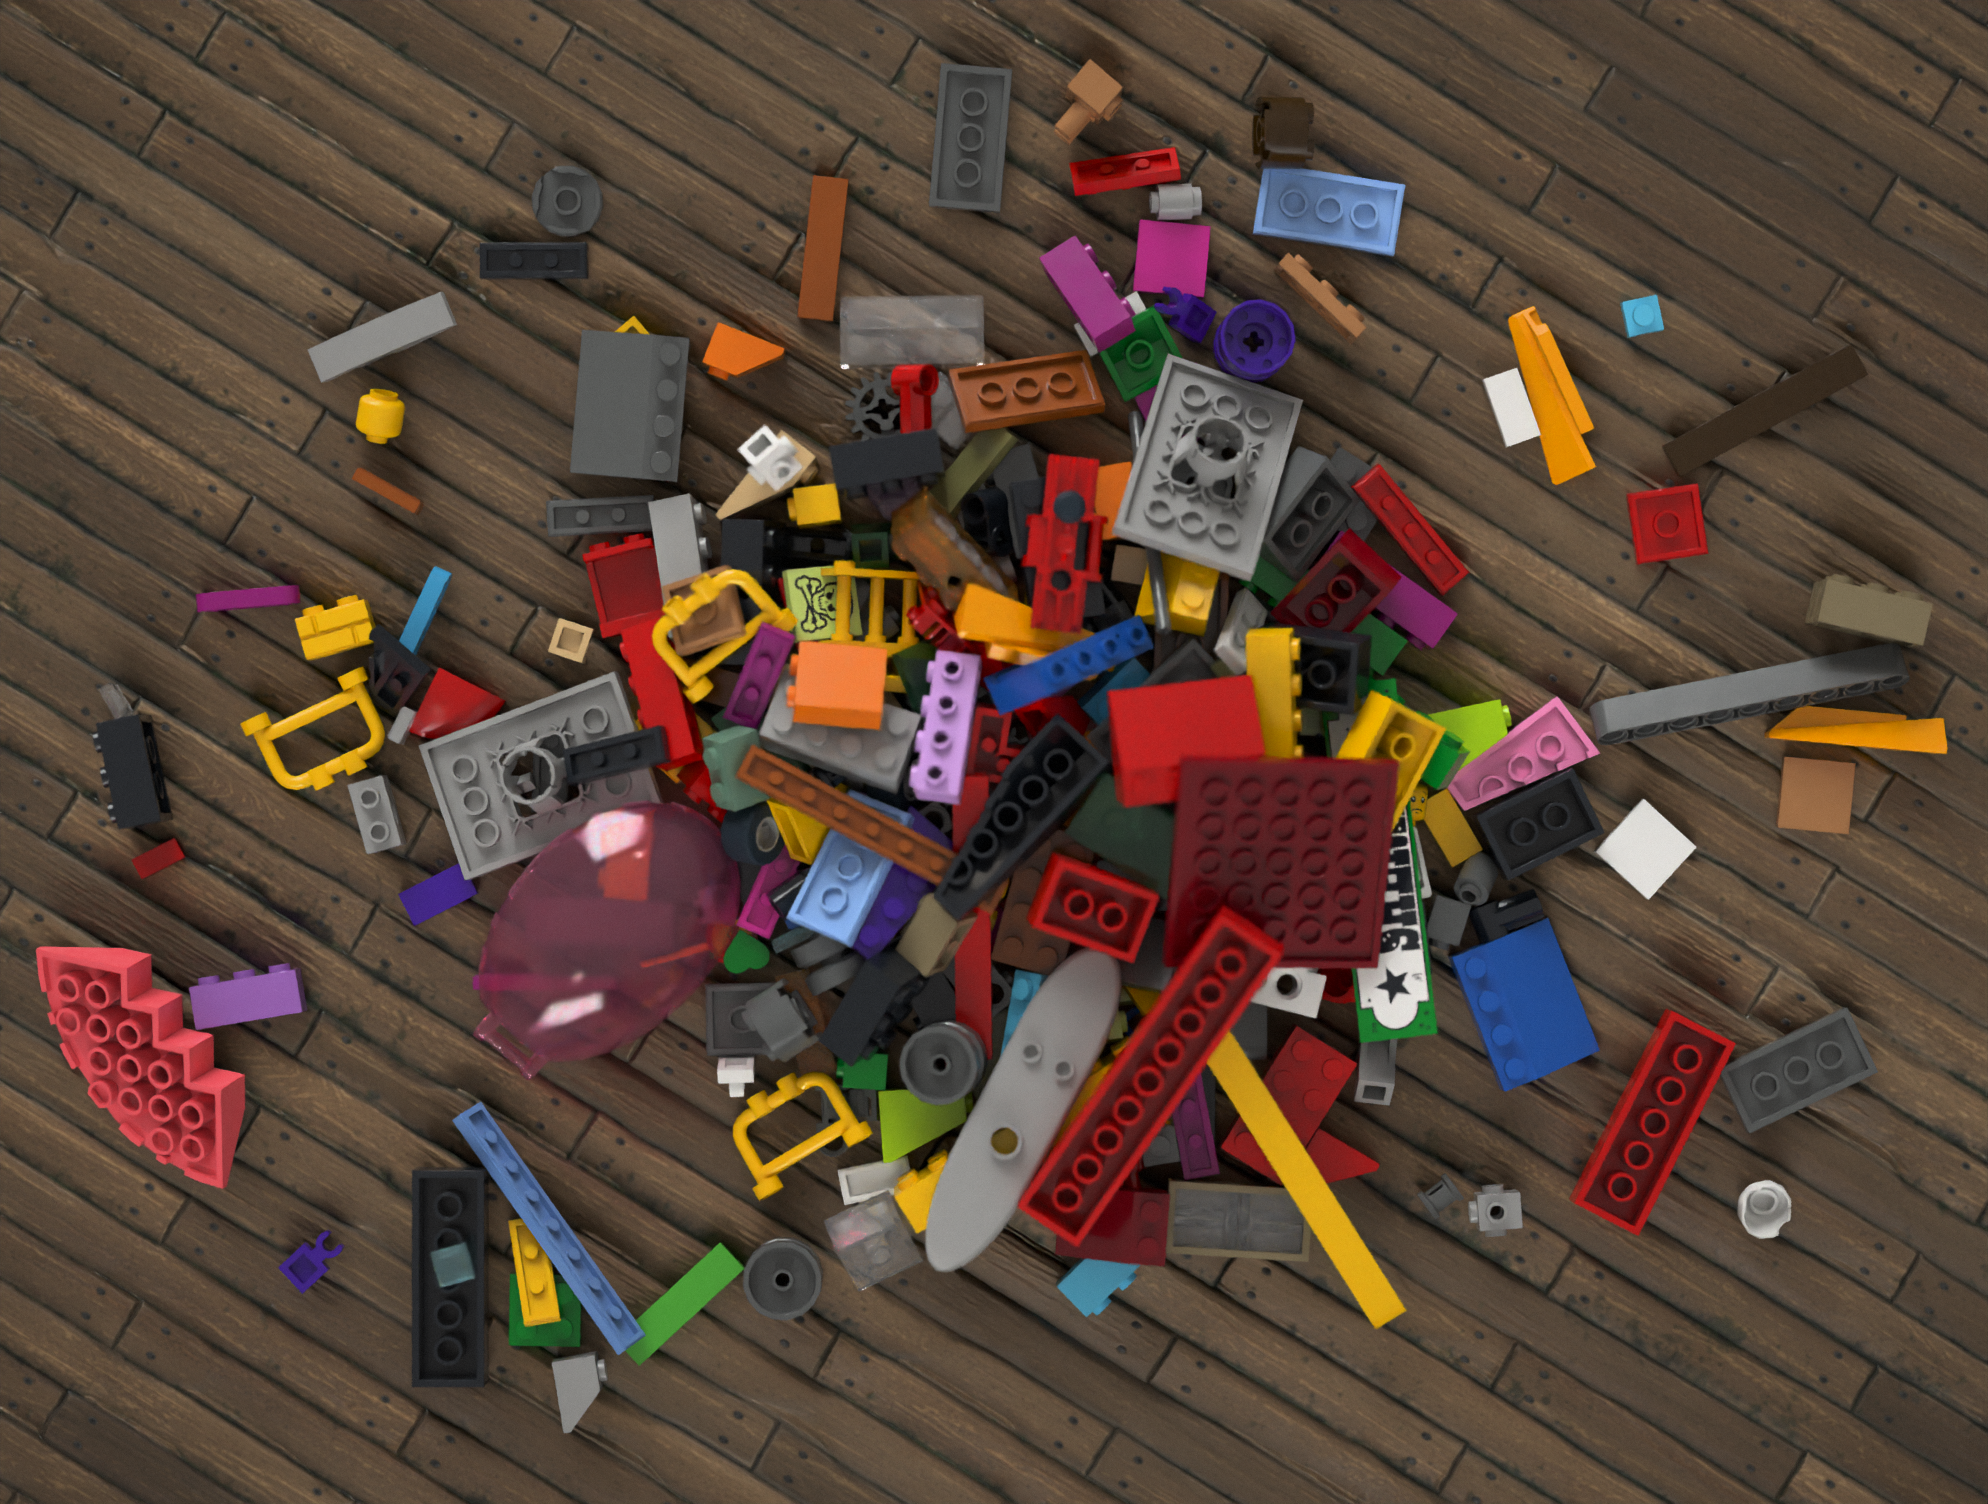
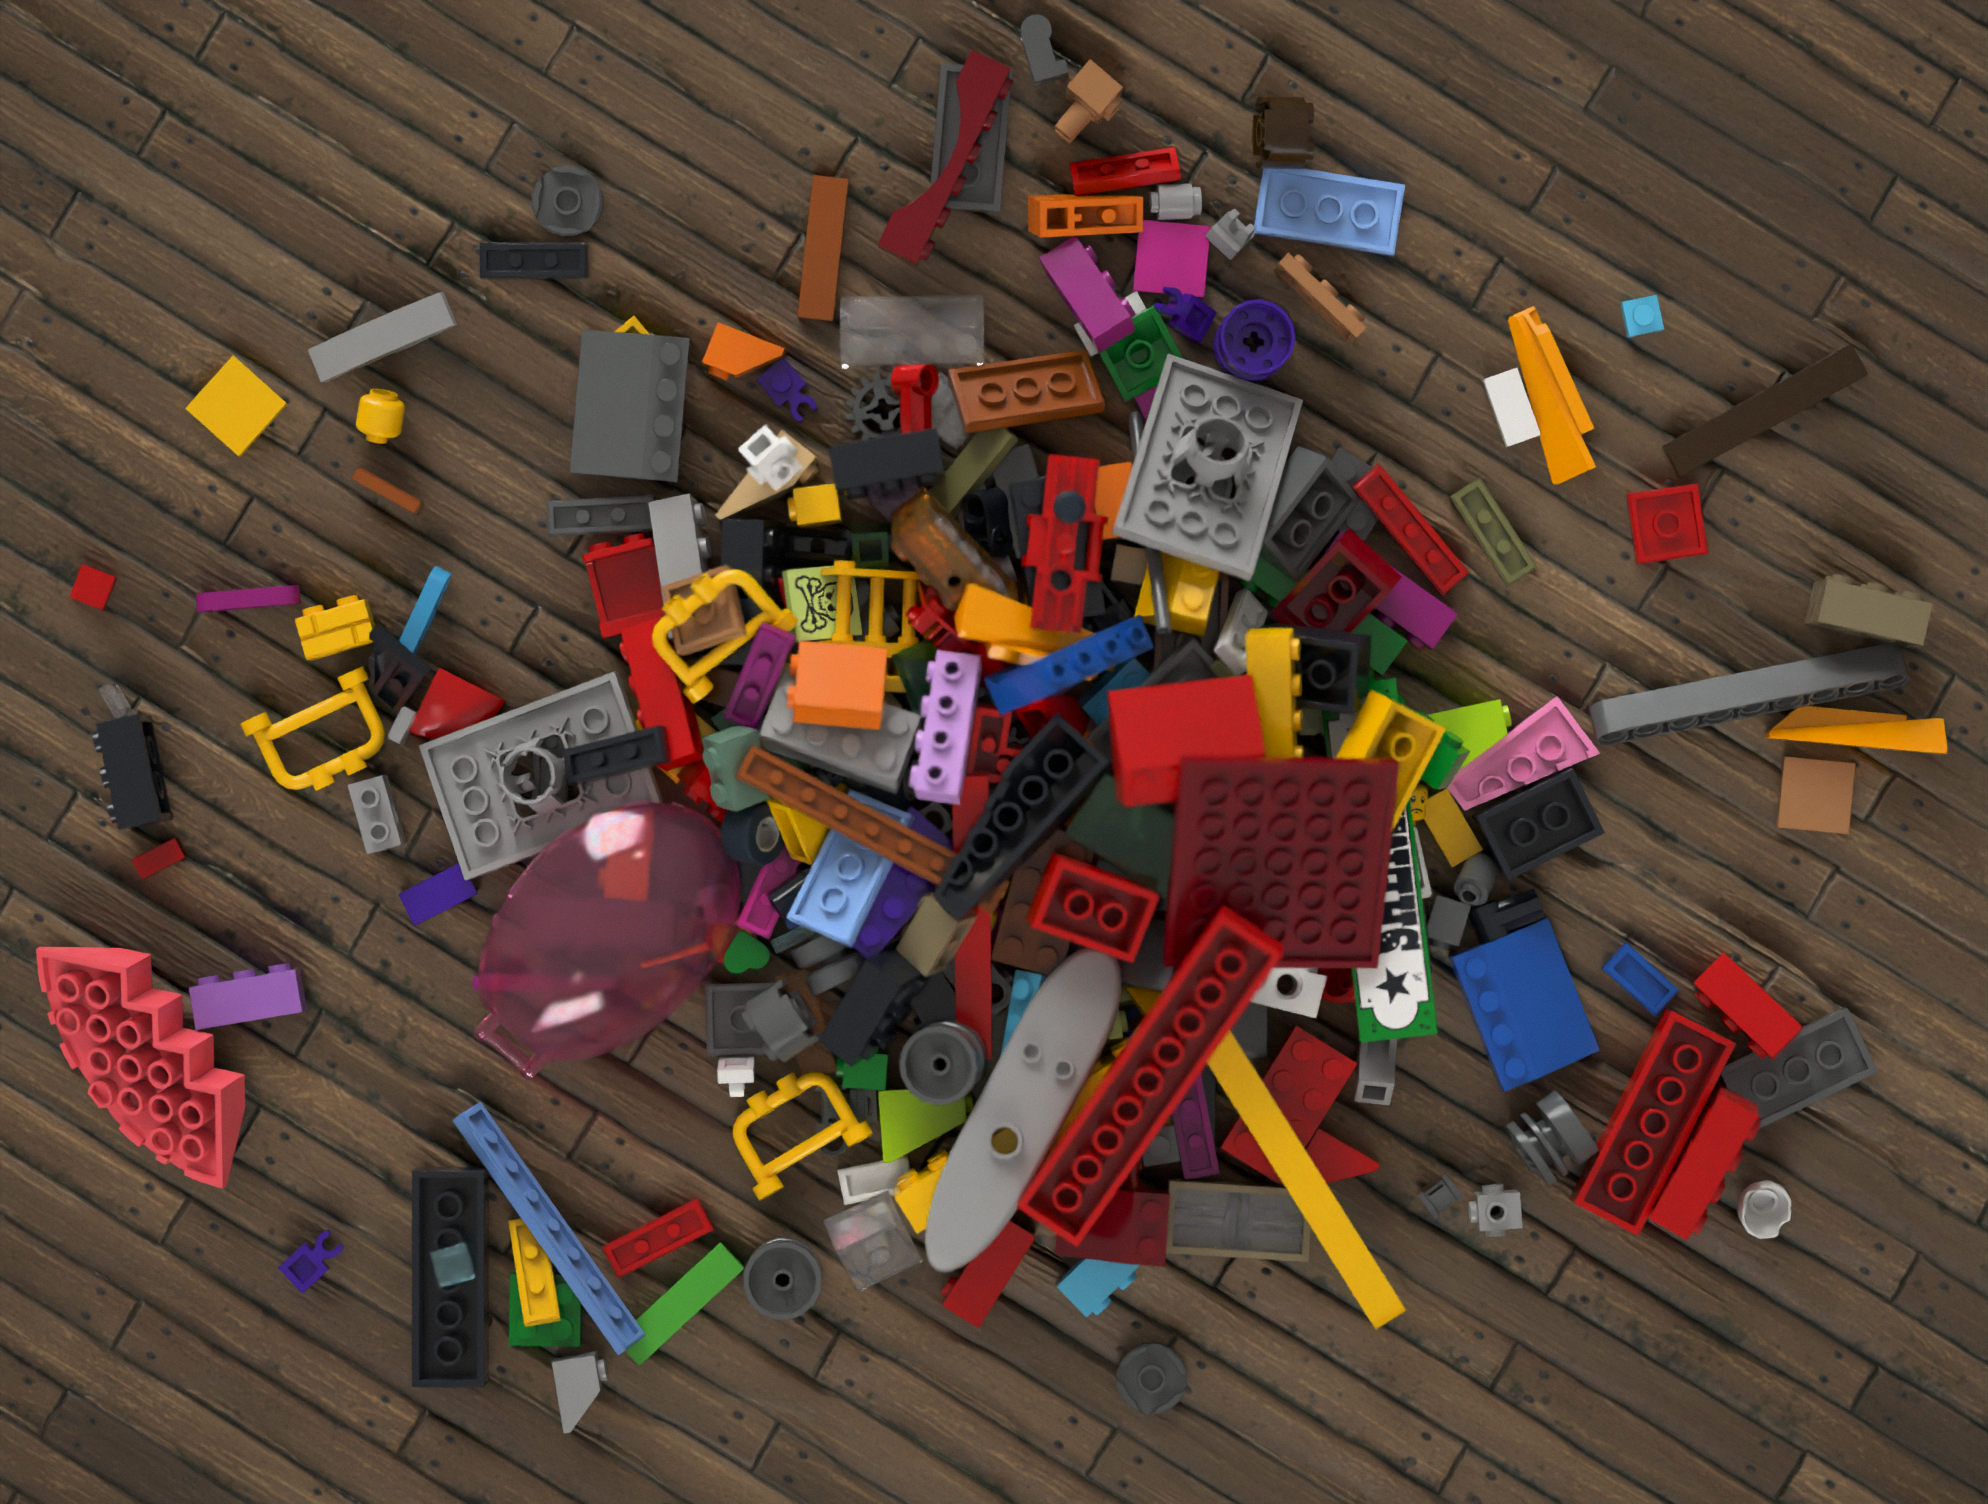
tan panel [548,618,594,664] -> none
white tile [1594,799,1696,900] -> none
none -> red tile [69,564,118,611]
none -> yellow tile [185,356,288,457]
none -> red tile [602,1197,714,1279]
none -> dark purple plate [756,357,818,423]
none -> dark red arch [878,50,1014,267]
none -> red brick [940,1218,1036,1328]
none -> dark grey leg [1020,14,1069,87]
none -> orange slope [1028,194,1143,238]
none -> dark grey tile [1116,1342,1187,1414]
none -> light grey tile [1205,208,1255,260]
none -> olive tile [1449,477,1537,587]
none -> dark grey wheel [1505,1090,1599,1187]
none -> blue tile [1601,942,1680,1017]
none -> red brick [1649,1084,1761,1240]
none -> red brick [1693,952,1803,1062]

